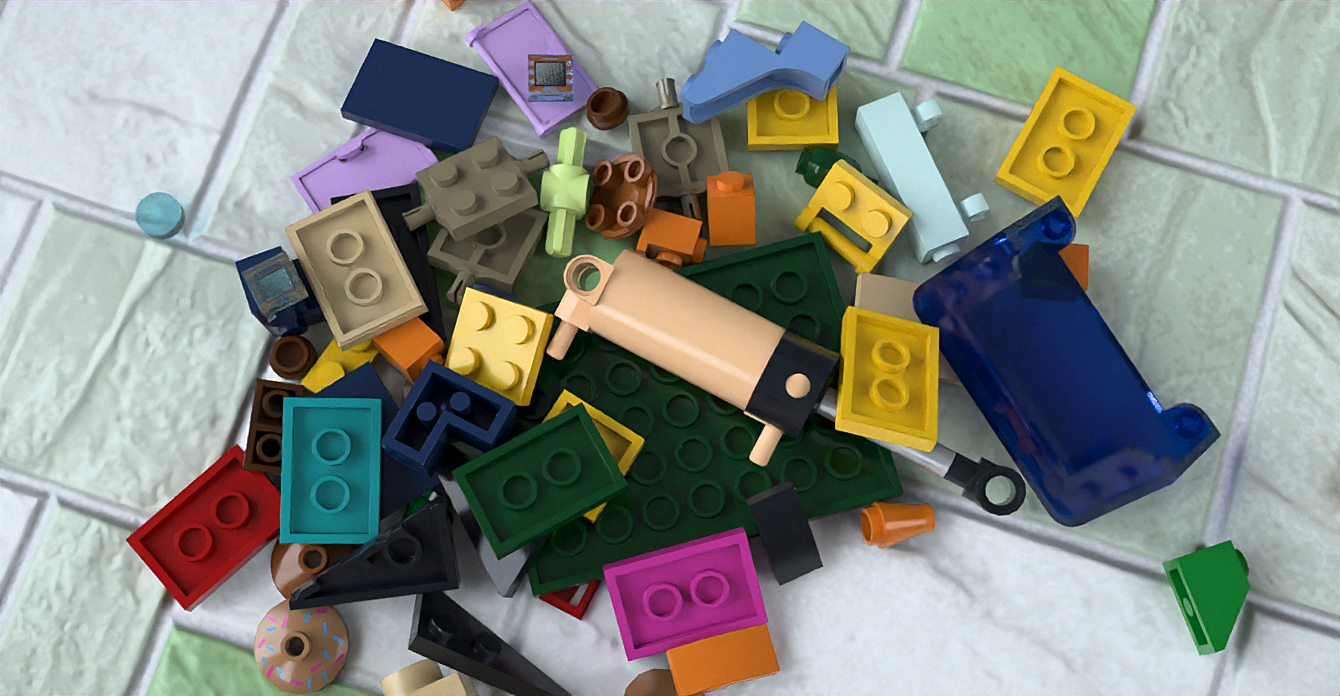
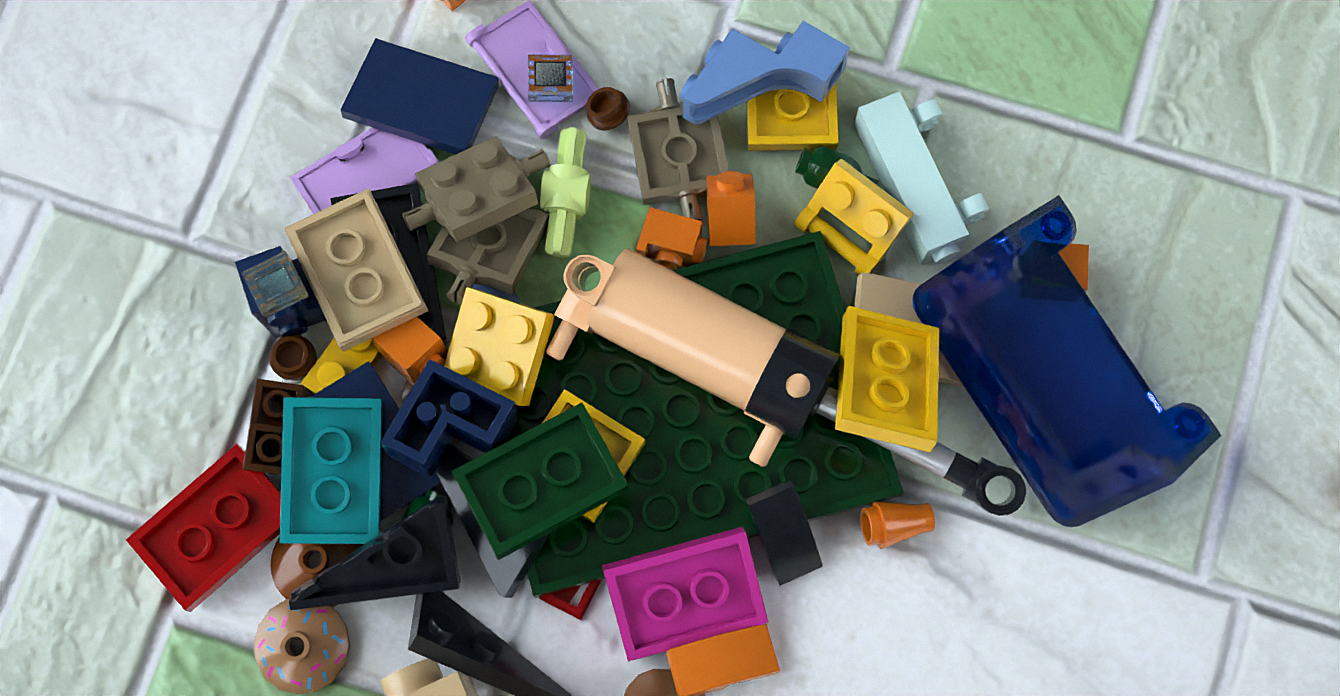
clear light blue tile [135,192,185,240] -> none
dark orange dish [585,154,657,241] -> none
yellow plate [992,66,1137,224] -> none
green slope [1162,540,1250,656] -> none

